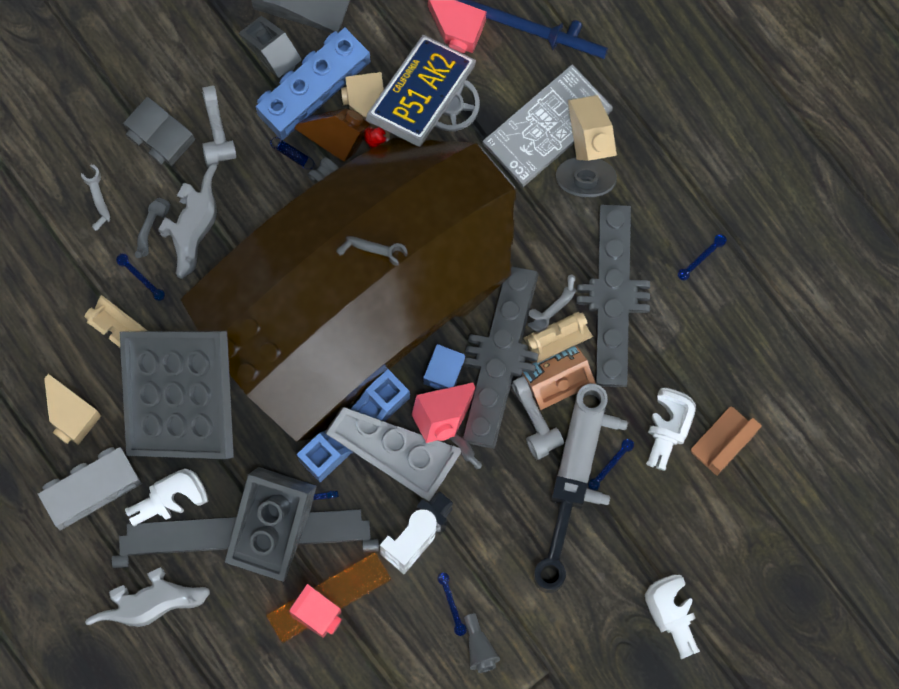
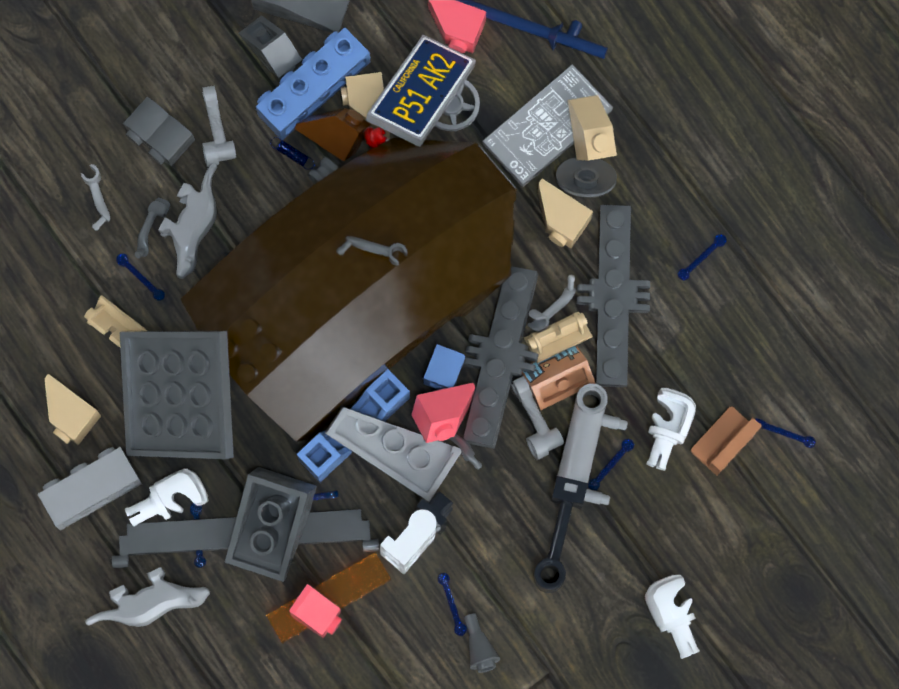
none -> clear blue hinge [190,503,206,568]
none -> tan slope [538,179,593,248]
none -> clear blue hinge [755,419,816,448]

